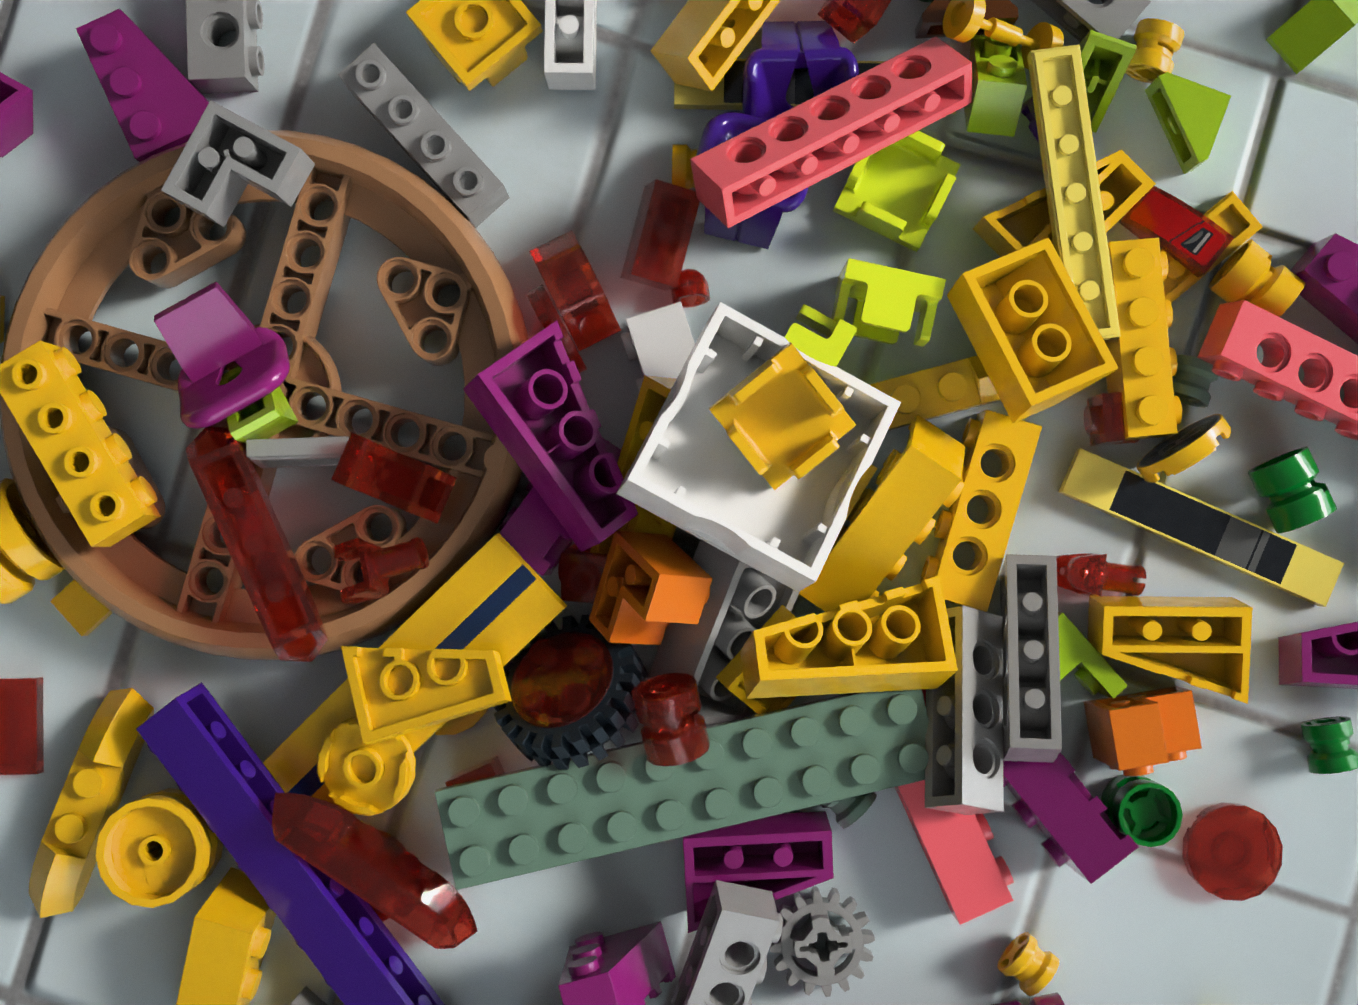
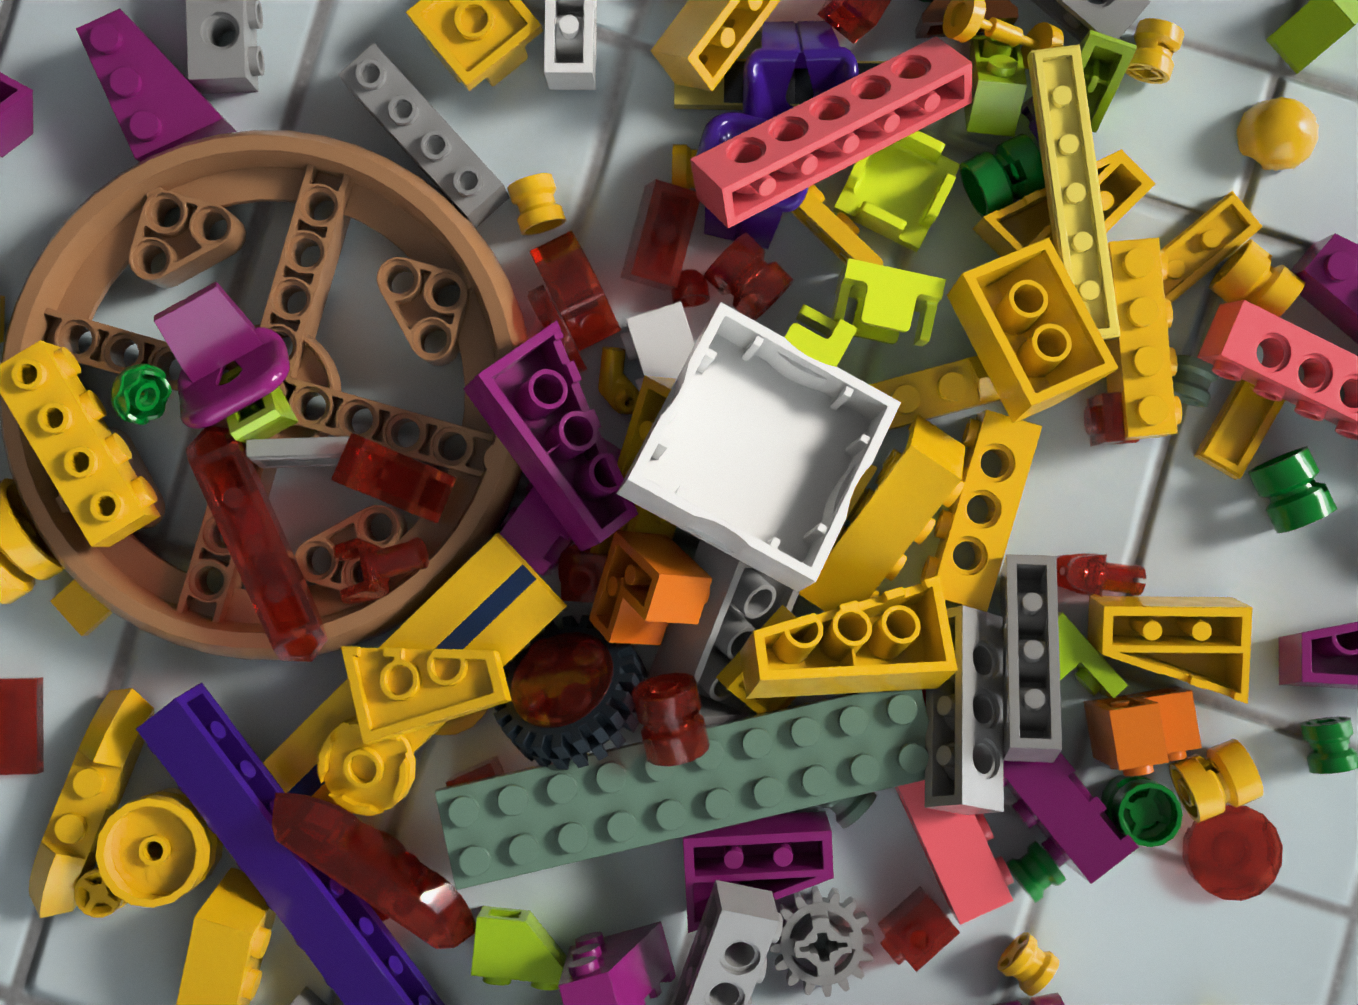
light grey brick [161,100,315,227] -> none
yellow panel [709,343,856,491] -> none
tile [1058,448,1344,607] -> none
slope [1119,186,1234,278] -> none
yellow tile [1136,414,1231,483] -> none
lime slope [1145,72,1231,174] -> none
none -> yellow wheel [74,867,127,918]
none -> green plate [111,364,172,425]
none -> lime slope [471,906,567,990]
none -> yellow wheel [507,173,566,236]
none -> yellow arm [598,346,639,415]
none -> clear red wheel [703,232,794,321]
none -> yellow hinge [791,185,883,265]
none -> clear red brick [878,886,960,972]
none -> green wheel [959,133,1045,217]
none -> green wheel [1006,841,1066,904]
none -> yellow wheel [1169,739,1264,823]
none -> yellow tile [1194,379,1286,480]
none -> yellow hair [1237,97,1319,171]

